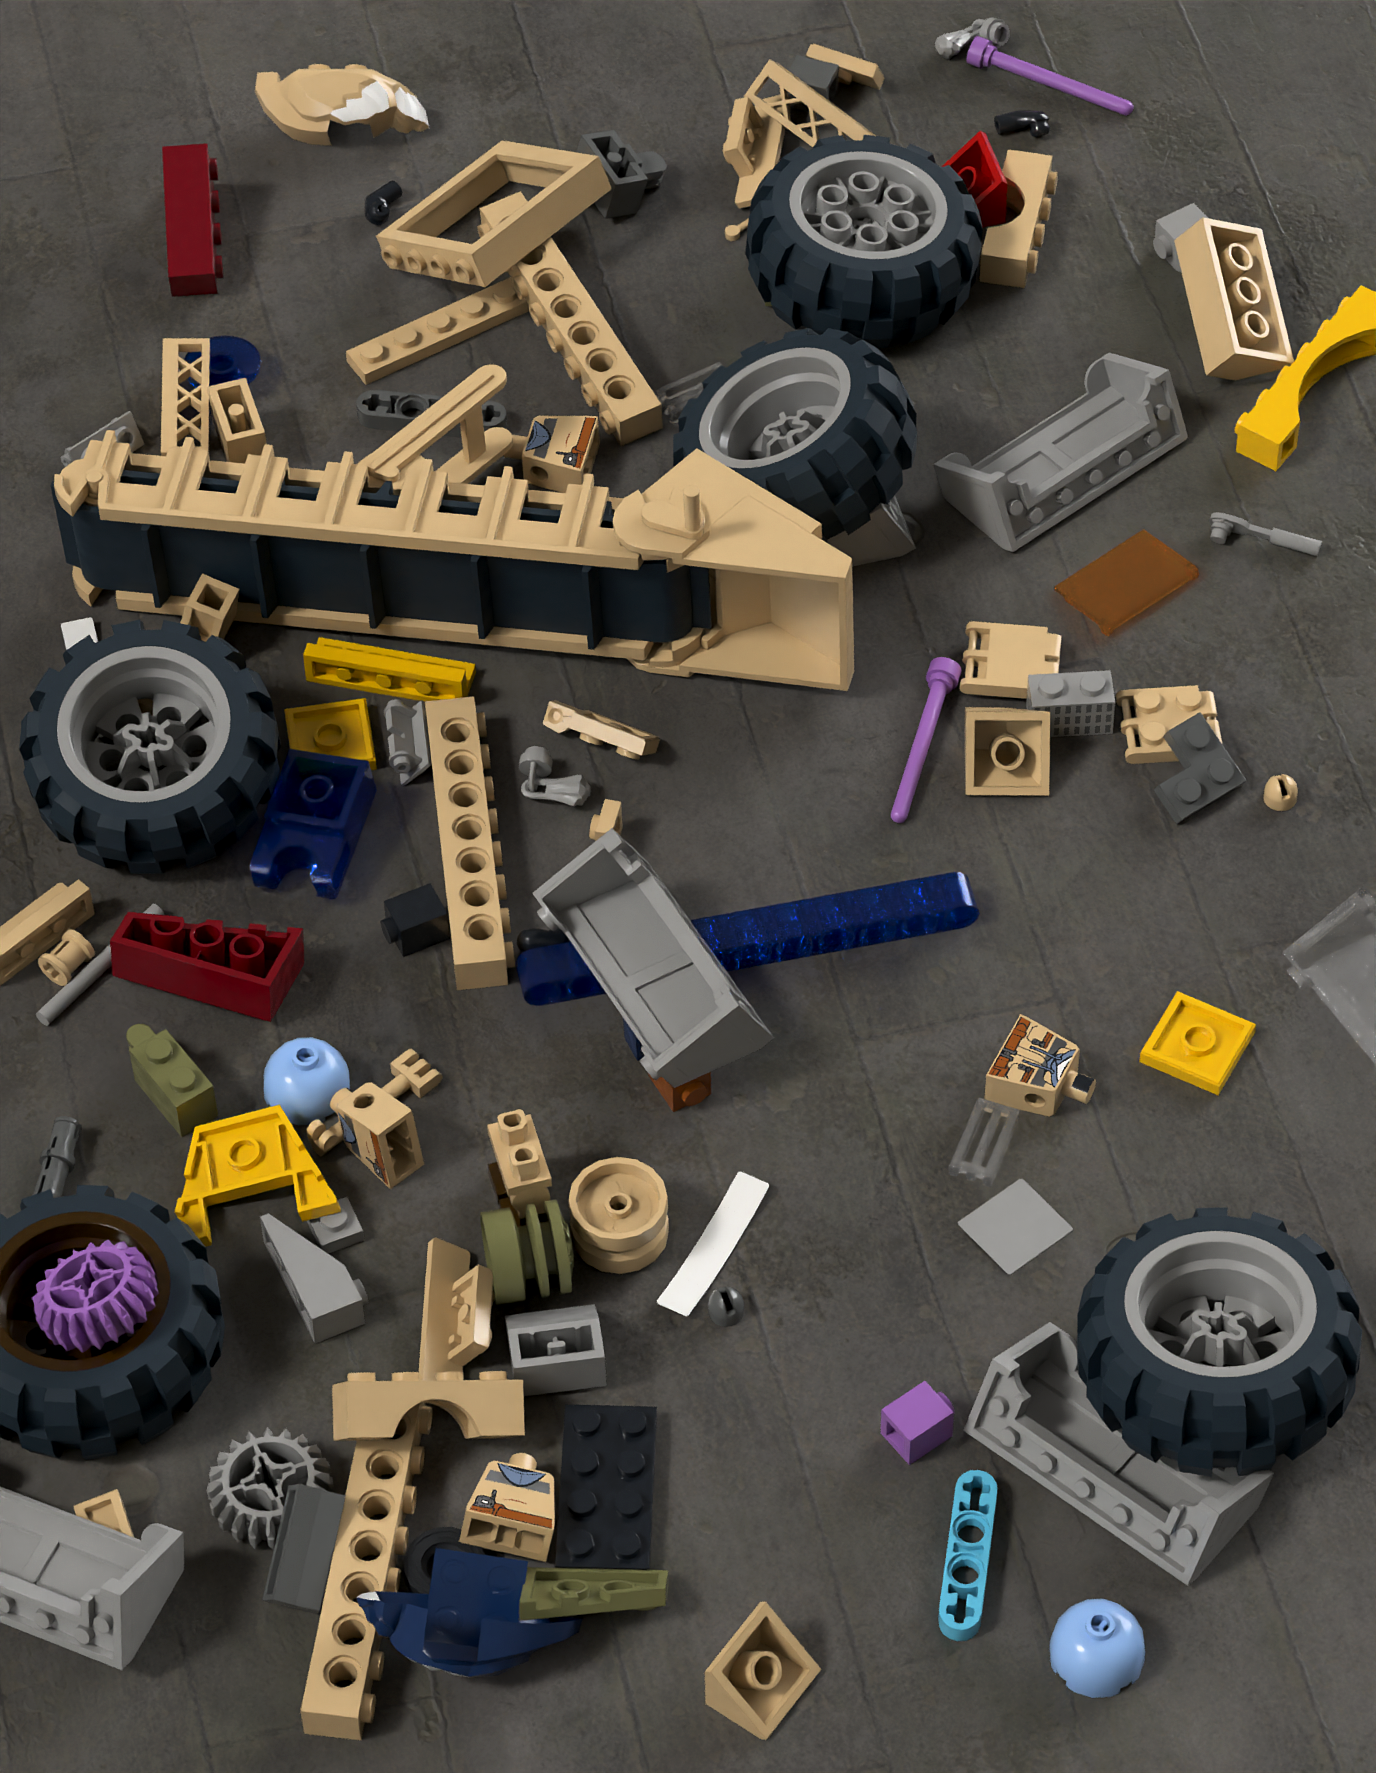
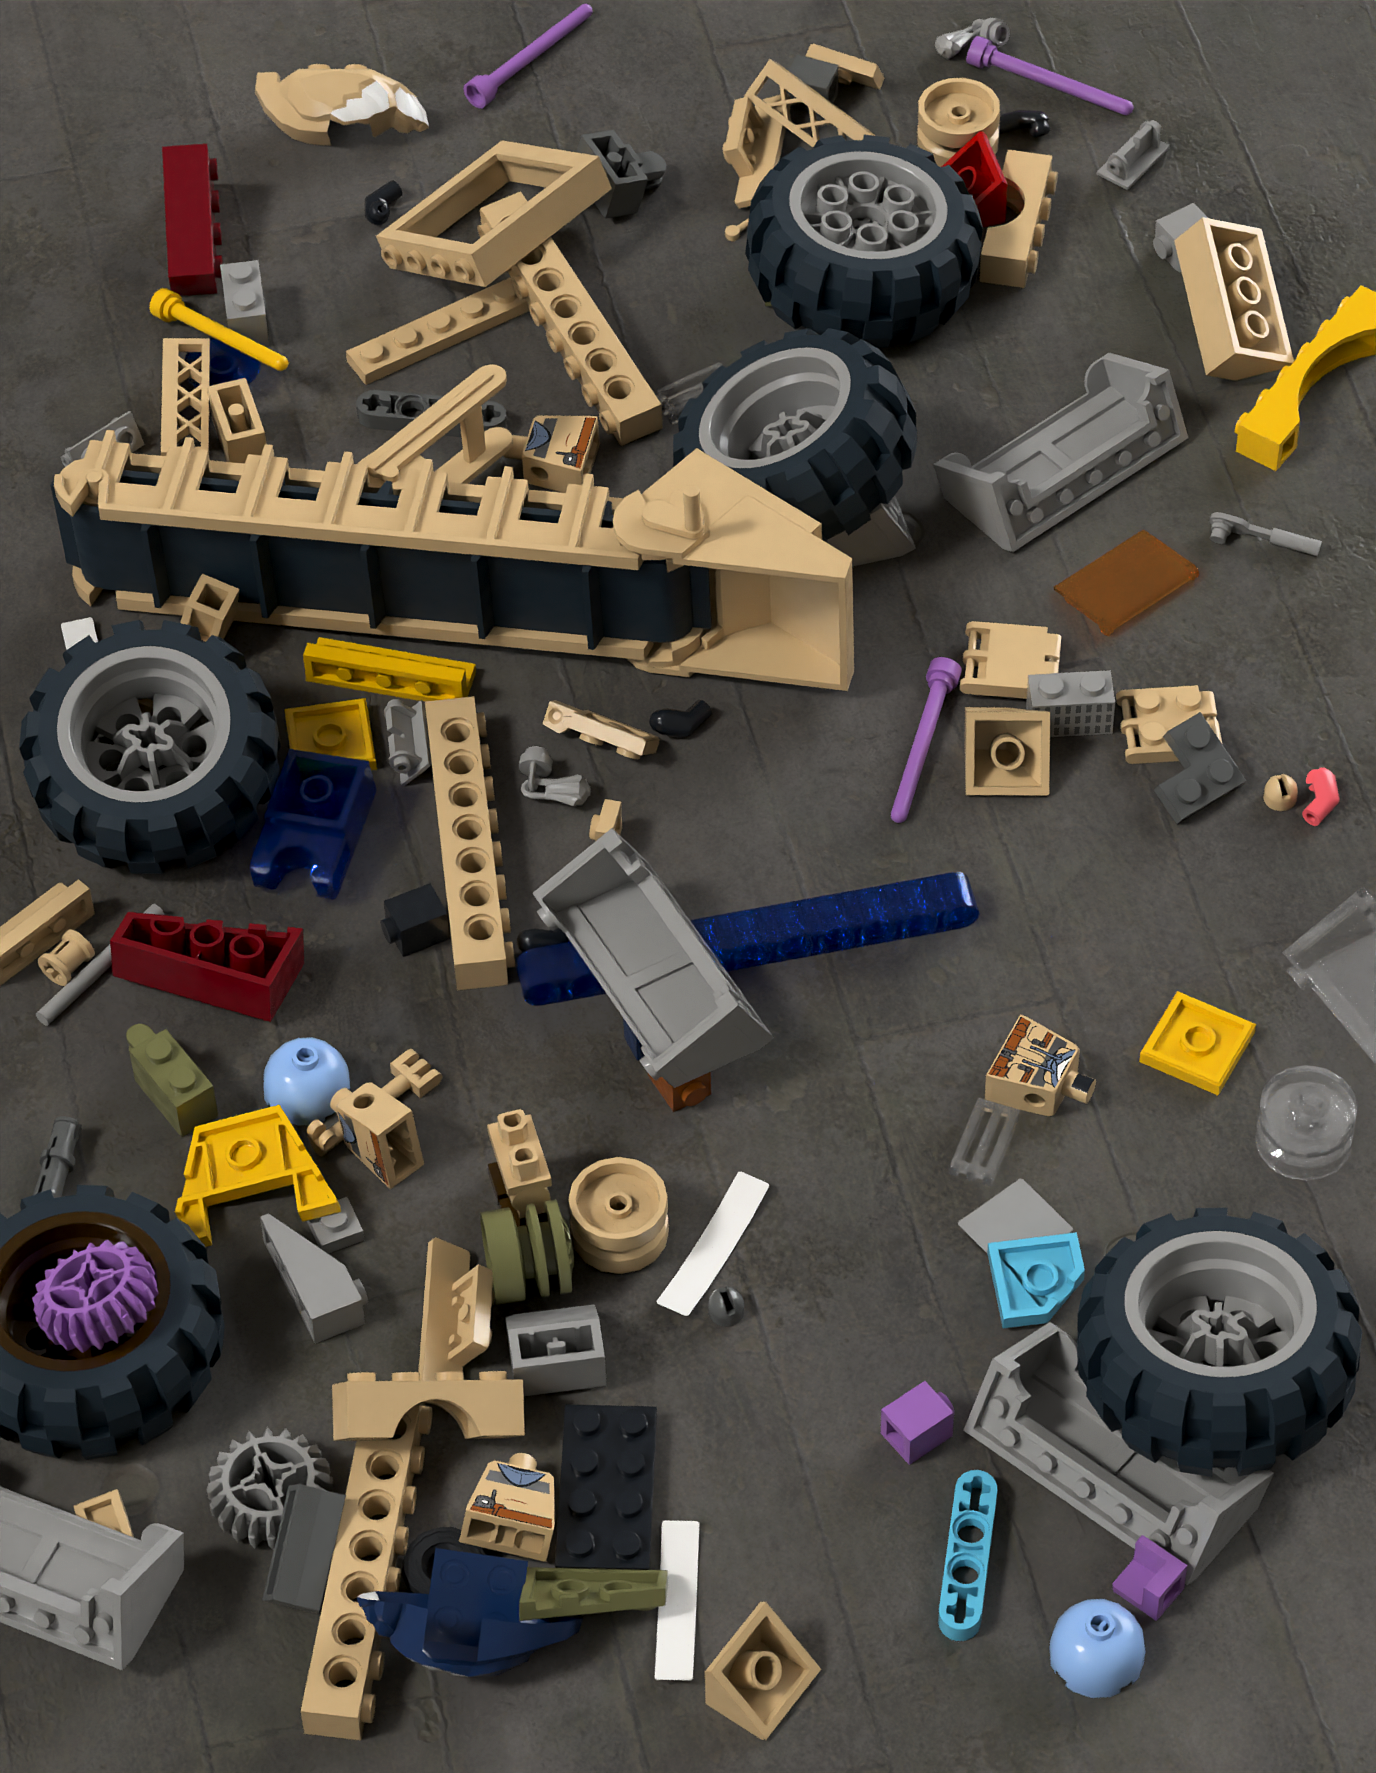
none -> yellow piece [150,288,288,371]
none -> light grey brick [220,260,270,351]
none -> medium lavender piece [464,4,592,109]
none -> black arm [649,700,712,738]
none -> white sticker [655,1521,699,1680]
none -> tan wheel [917,78,1000,167]
none -> medium azure plate [987,1232,1085,1328]
none -> light grey hinge [1097,120,1170,190]
none -> medium lavender panel [1112,1535,1187,1621]
none -> clear wheel [1255,1065,1358,1181]
none -> coral arm [1302,767,1340,826]

